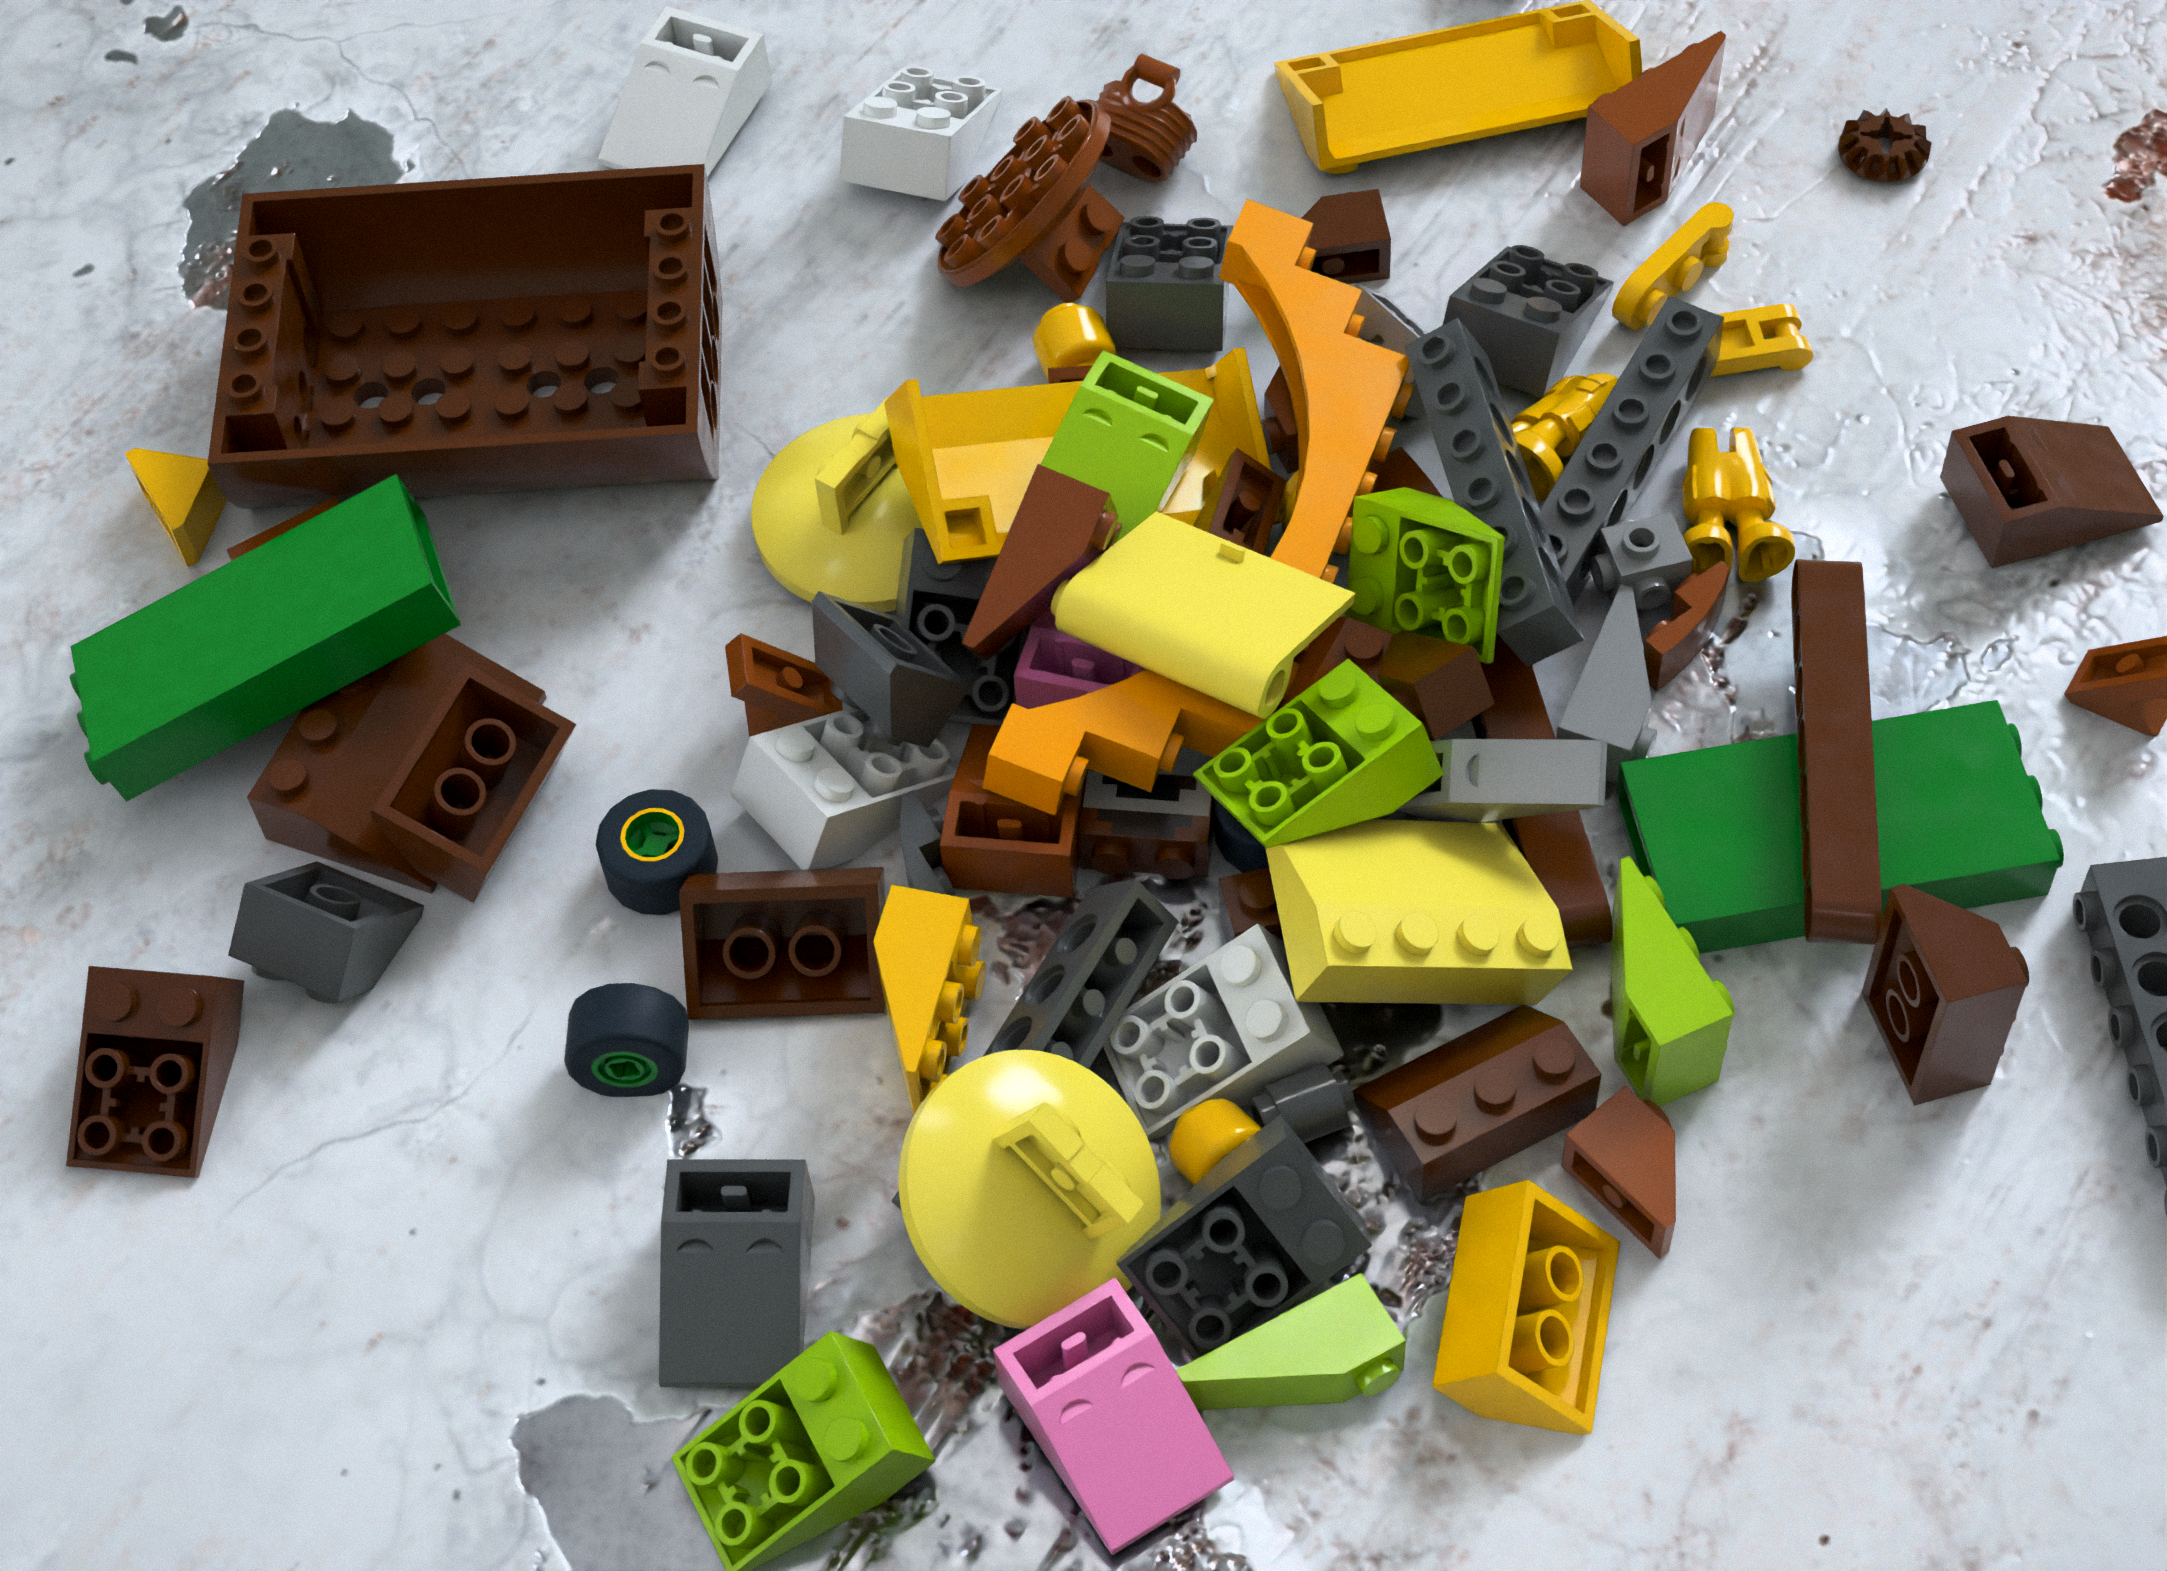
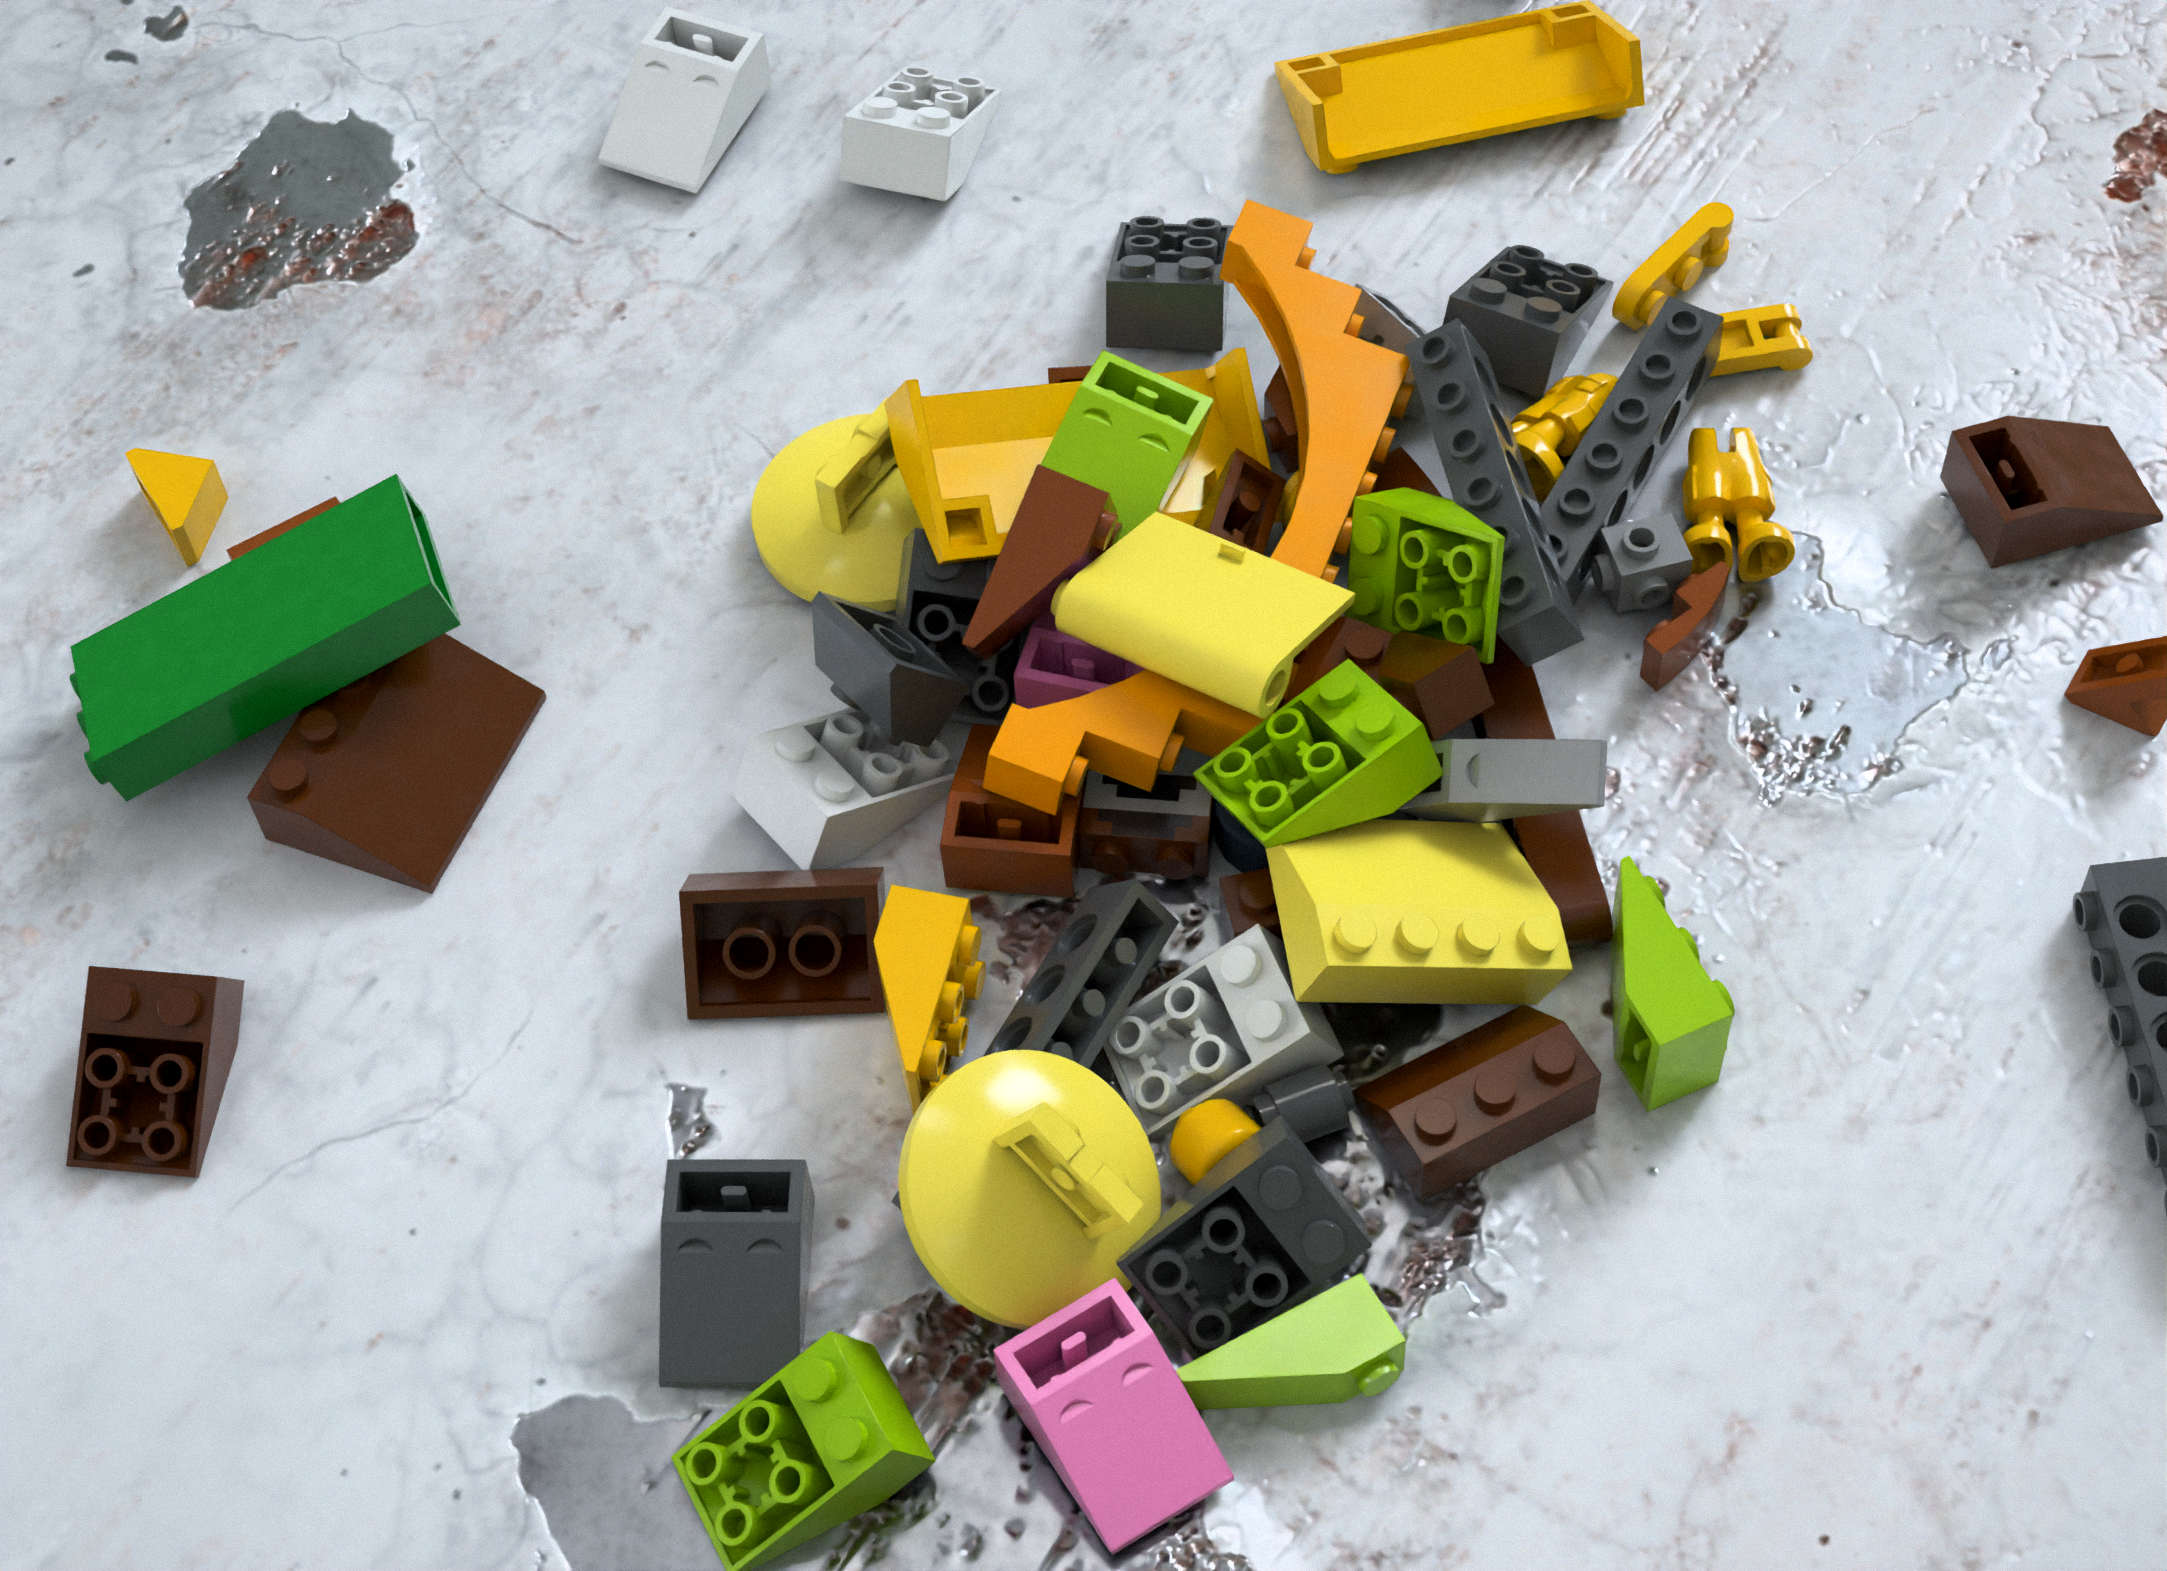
reddish brown slope [207,164,723,509] -> none
dark grey slope [228,861,424,1004] -> none
reddish brown slope [370,662,576,903] -> none
black wheel [564,983,689,1097] -> none
black wheel [595,789,718,915] -> none
dark orange slope [725,633,843,737] -> none
dark grey slope [900,790,955,896] -> none
dark orange bracket [935,96,1125,303] -> none
yellow head [1032,303,1117,381] -> none
dark orange piece [1095,54,1197,183] -> none
reddish brown slope [1301,189,1391,284] -> none
yellow slope [1432,1179,1620,1435] -> none
light grey slope [1556,584,1657,784] -> none
dark orange slope [1561,1085,1676,1259] -> none
dark orange slope [1580,31,1726,226] -> none
green brick [1615,700,2064,954] -> none
reddish brown beam [1791,559,1882,945] -> none
reddish brown gear [1838,107,1932,182] -> none
reddish brown slope [1861,884,2029,1106] -> none

